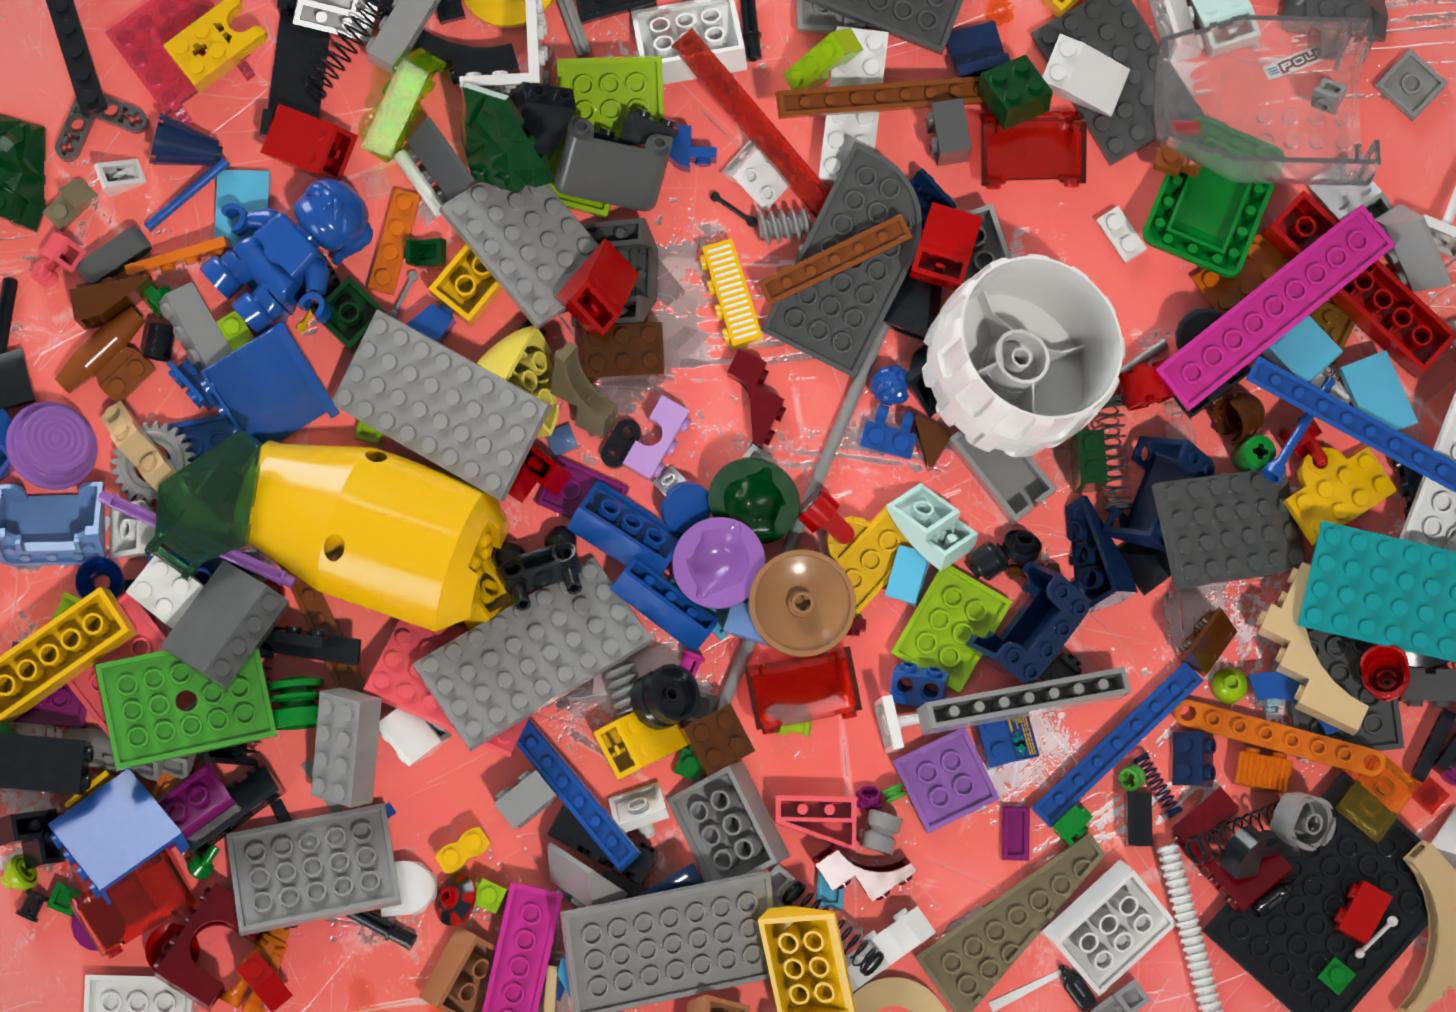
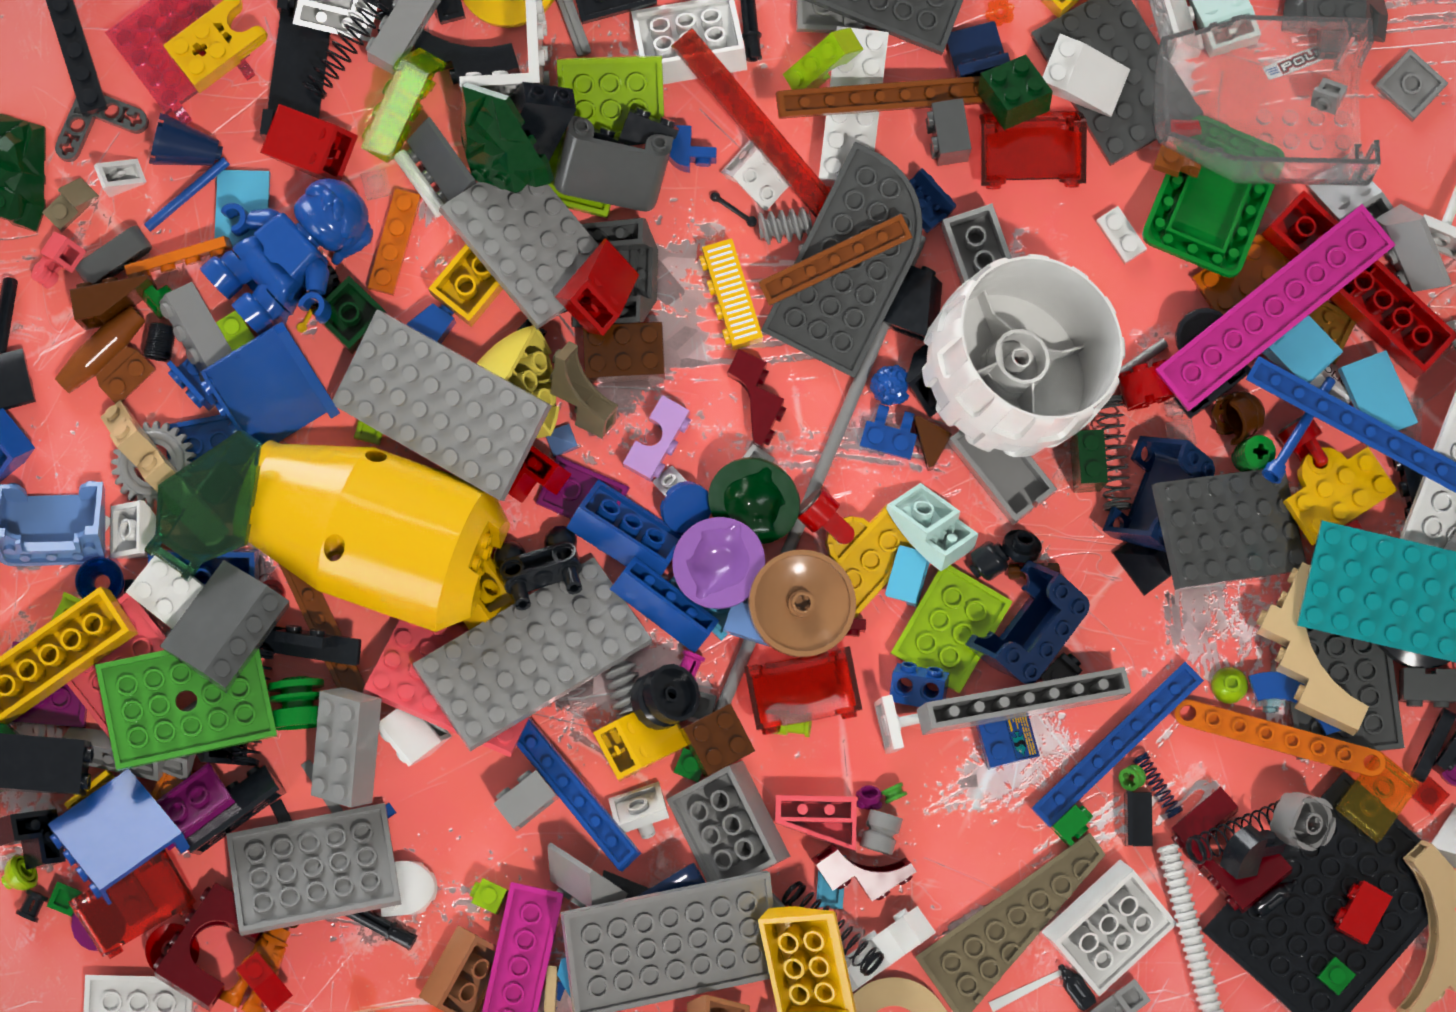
medium lavender piece [5,402,98,490] -> none
medium lavender piece [97,490,296,589] -> none
green plate [187,844,220,880] -> none
light grey hinge [388,271,419,319] -> none
dark green bracket [404,238,446,268] -> none
yellow brick [435,827,492,874] -> none
dish [436,873,476,926] -> none
black wedge [547,806,658,885] -> none
black plate [601,419,641,469] -> none
white slope [770,863,799,901] -> none
medium lavender plate [892,728,1000,834] -> none
red slope [910,202,983,291] -> none
magenta tile [1002,806,1030,861] -> none
dark blue wedge [1065,496,1138,613] -> none
dark blue bracket [1172,731,1216,787] -> none
reddish brown slope [1178,607,1238,677] -> none
orange brick [1232,747,1293,793] -> none
white hinge [1355,916,1398,958] -> none
red helmet [1360,644,1411,702] -> none

